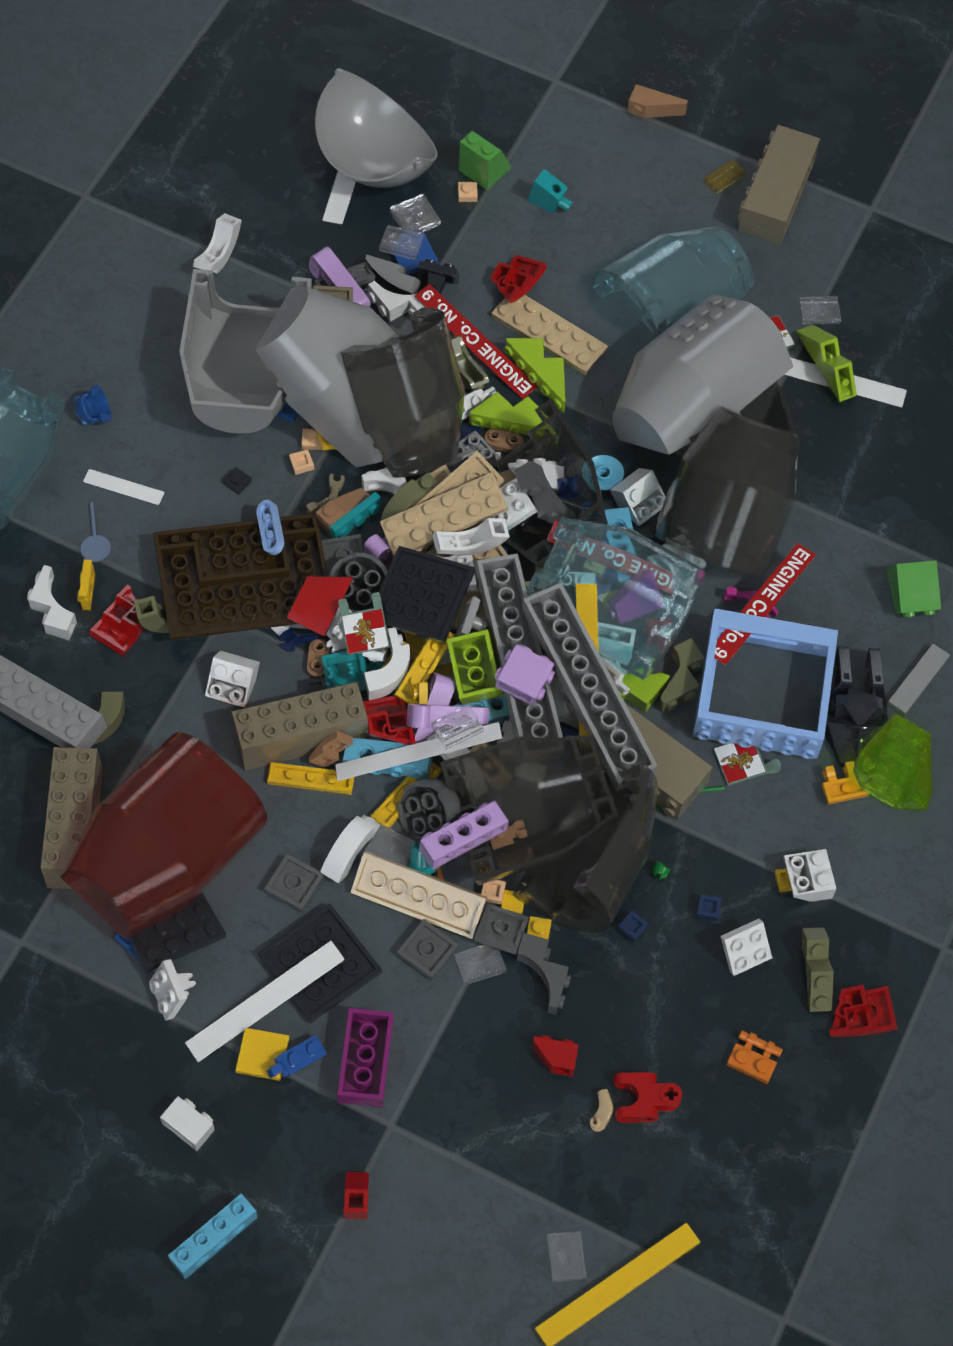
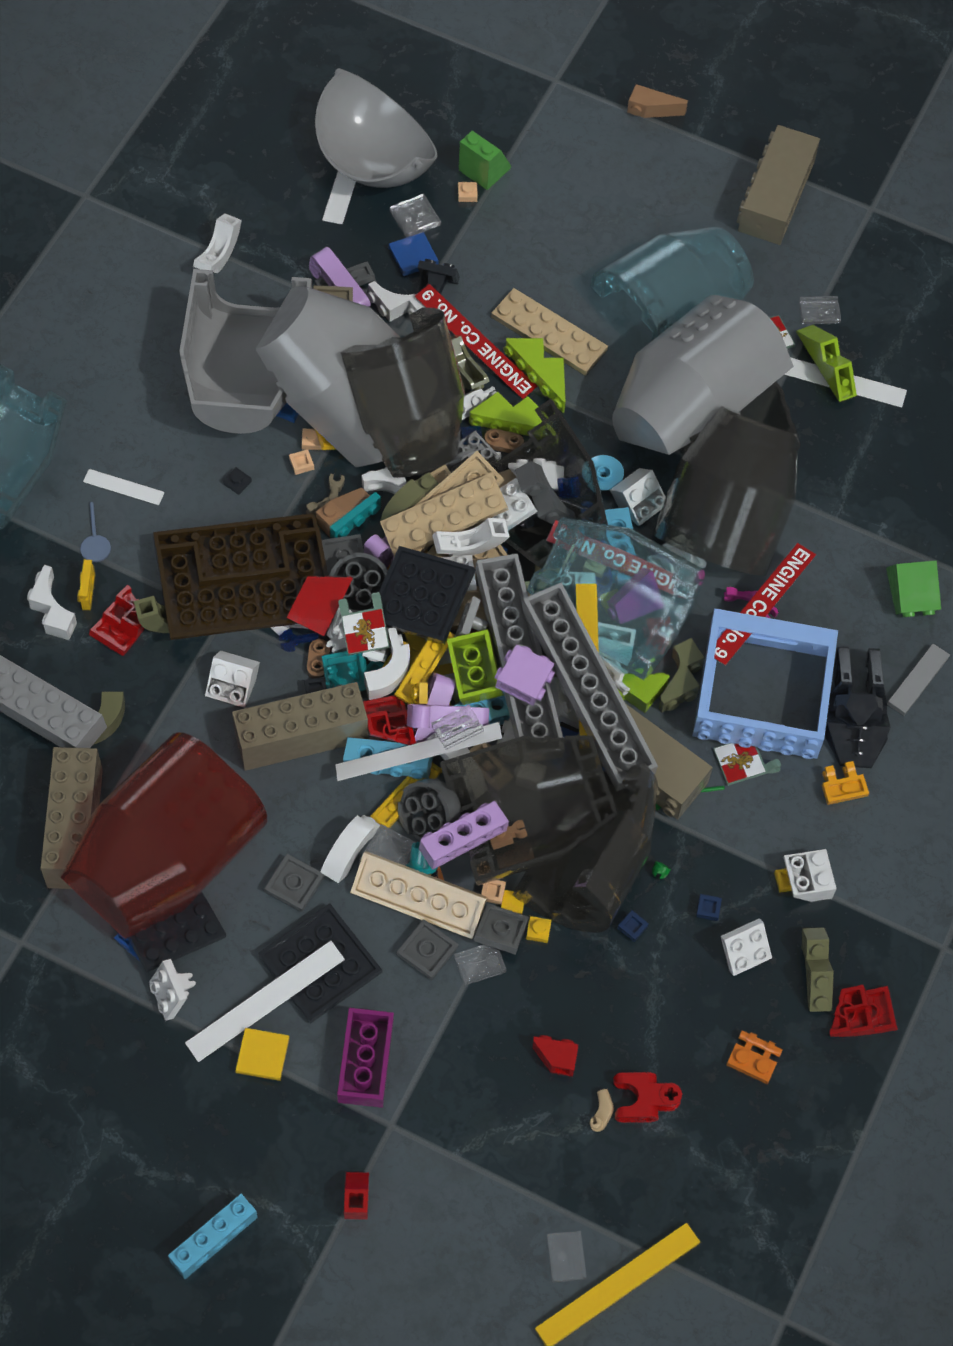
blue helmet [74,384,112,425] -> none
white brick [160,1096,215,1151] -> none
light blue plate [256,500,284,555] -> none
blue hinge [266,1035,327,1079] -> none
yellow tile [267,762,355,795] -> none
medium nougat slope [309,730,353,768] -> none
light grey slope [365,254,421,294] -> none
clear plate [379,225,424,260] -> none
red slope [490,254,547,303] -> none
dark grey arch [517,933,571,1015] -> none
teal torso [527,169,573,213] -> none
clear yellow tile [704,160,745,193] -> none
clear neon green wedge [853,713,933,812] -> none

